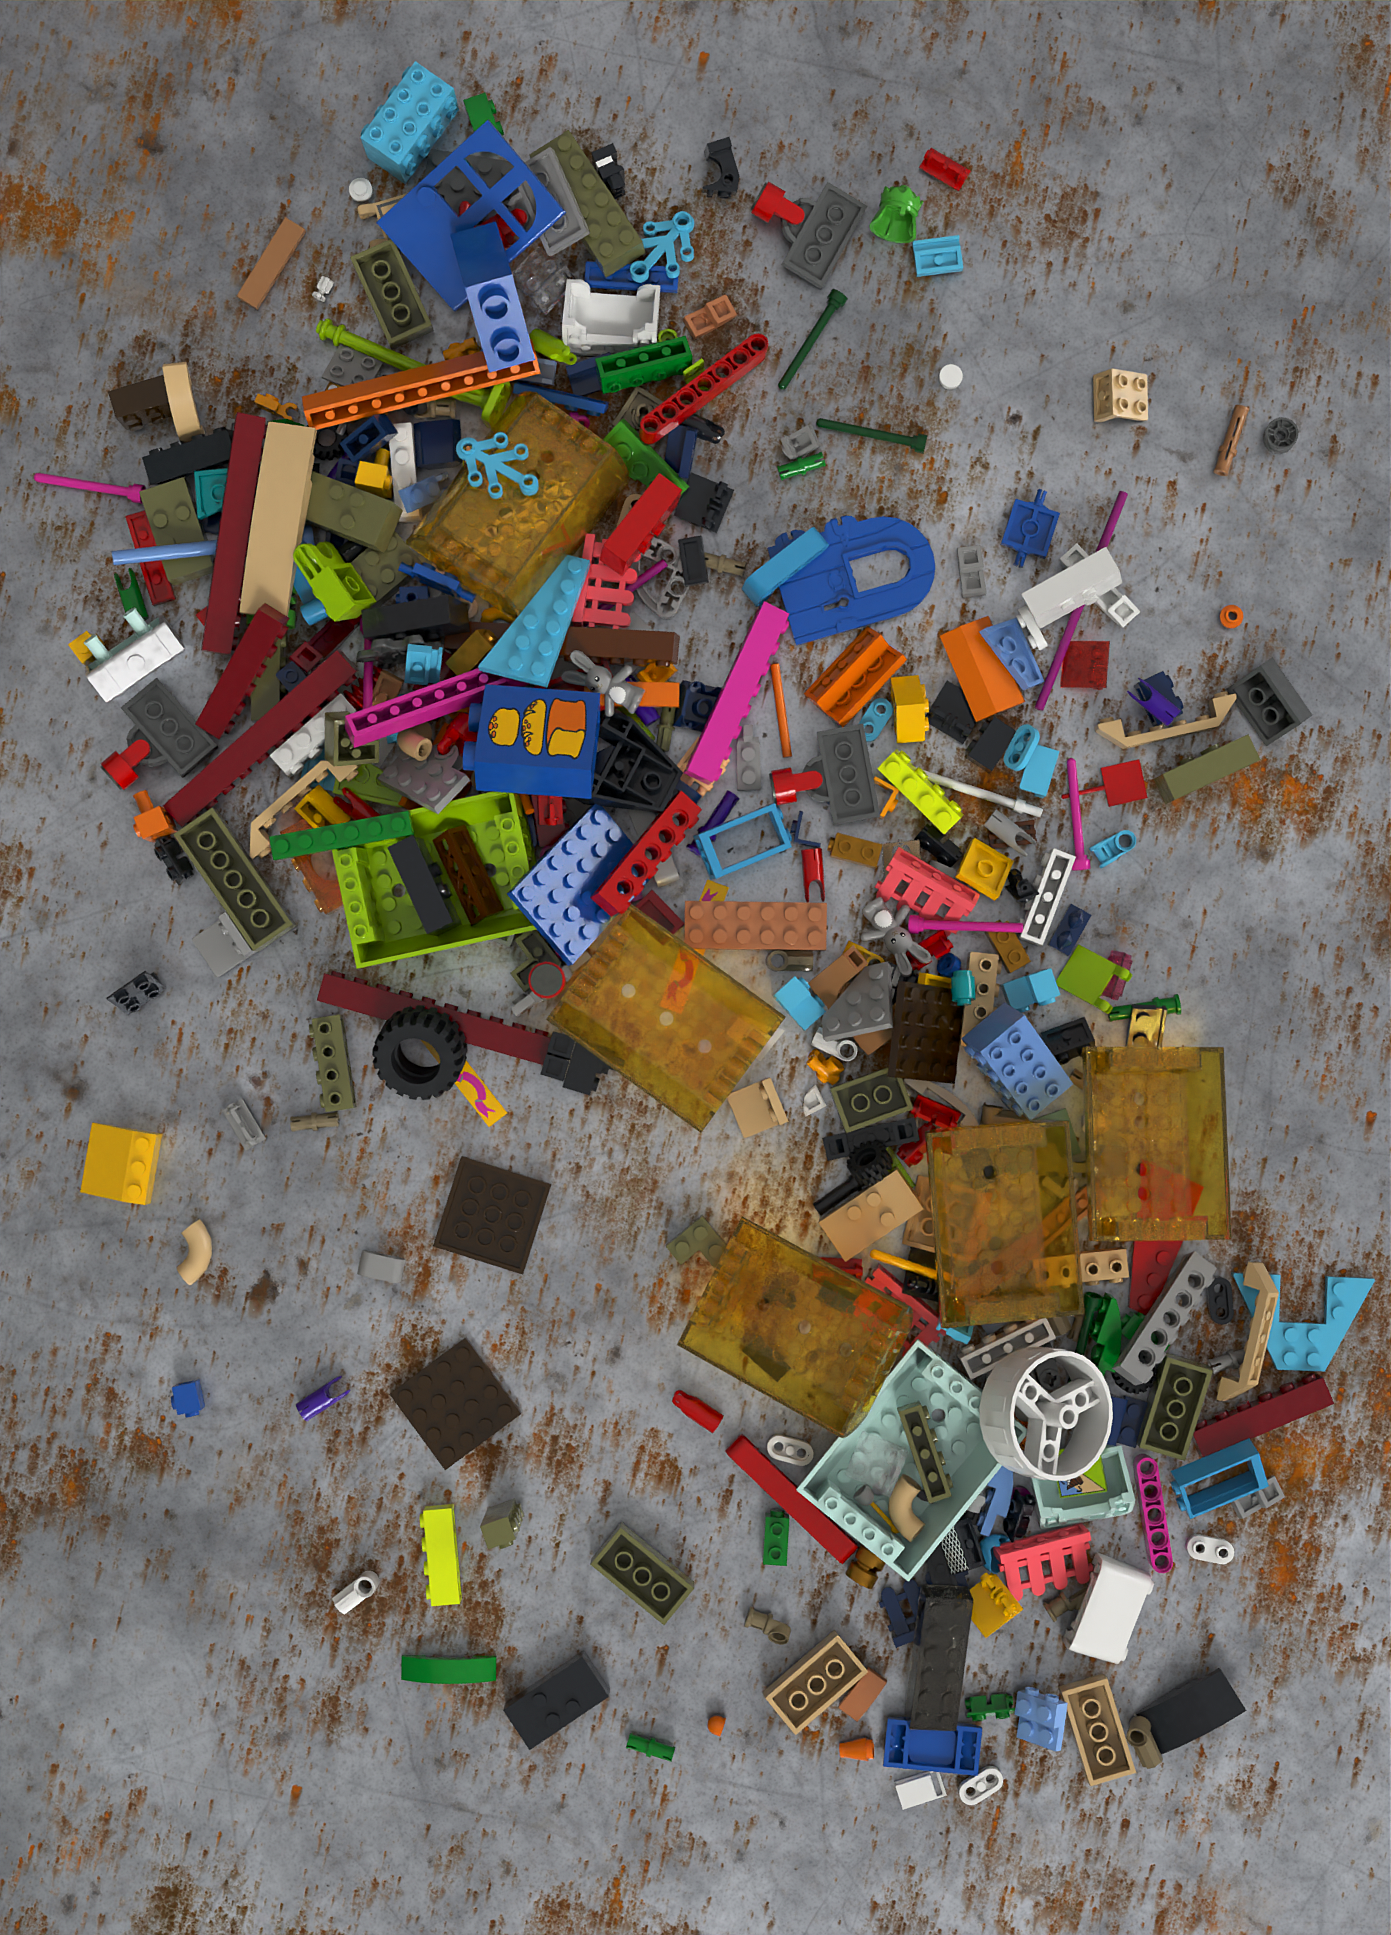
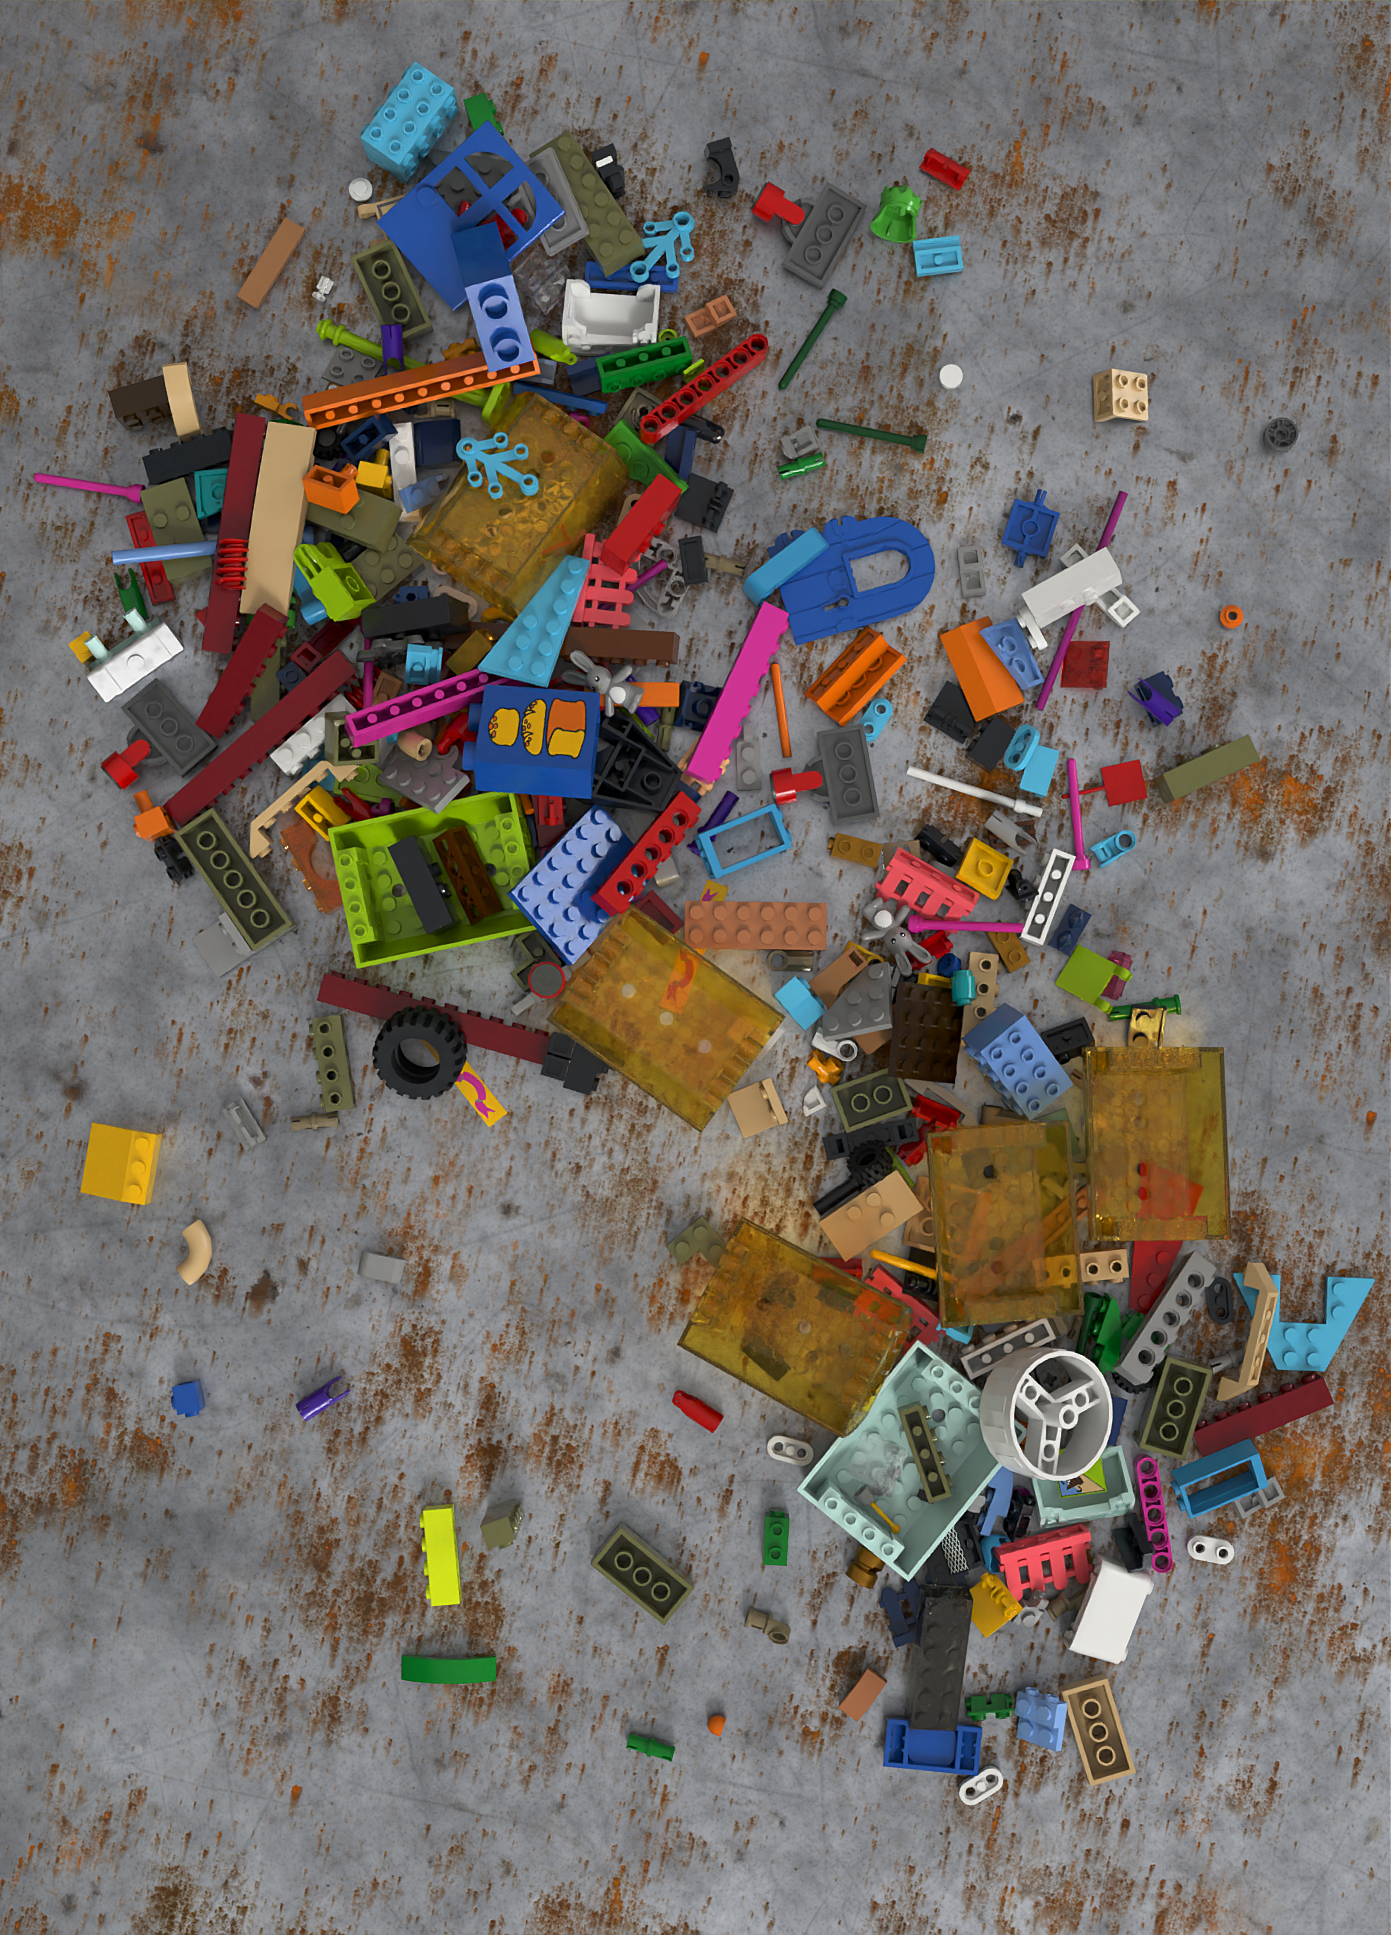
black hinge [106,971,166,1015] -> none
green plate [269,811,414,861] -> none
white piece [332,1571,379,1615] -> none
dark brown plate [389,1337,522,1470] -> none
blue plate [398,562,476,603] -> none
dark brown plate [433,1156,552,1275] -> none
black brick [503,1650,610,1750] -> none
light orange bracket [636,663,678,682] -> none
red beam [725,1434,859,1565] -> none
tan brick [763,1630,868,1735] -> none
dark blue bracket [790,811,821,848] -> none
red piece [801,848,825,903] -> none
orange cone [839,1737,874,1761] -> none
light orange bracket [873,776,899,819] -> none
neon yellow brick [877,749,964,834] -> none
tan cylinder [888,1474,925,1542] -> none
yellow brick [890,675,929,743] -> none
white piece [894,1771,947,1810] -> none
medium azure brick [1000,968,1060,1013] -> none
tan slope [1094,691,1236,749] -> none
dark blue plate [1116,1395,1148,1448] -> none
dark tan piece [1126,1716,1163,1769] -> none
black slope [1136,1668,1247,1755] -> none
medium nougat pin [1213,405,1249,476] -> none
dark grey slope [1226,657,1312,746] -> none
none -> red piece [216,538,250,590]
none -> orange brick [302,463,360,514]
none -> magenta tile [370,798,394,817]
none -> dark purple piece [380,324,405,376]
none -> light grey plate [1011,1589,1049,1629]
none -> black bracket [1112,1512,1155,1573]

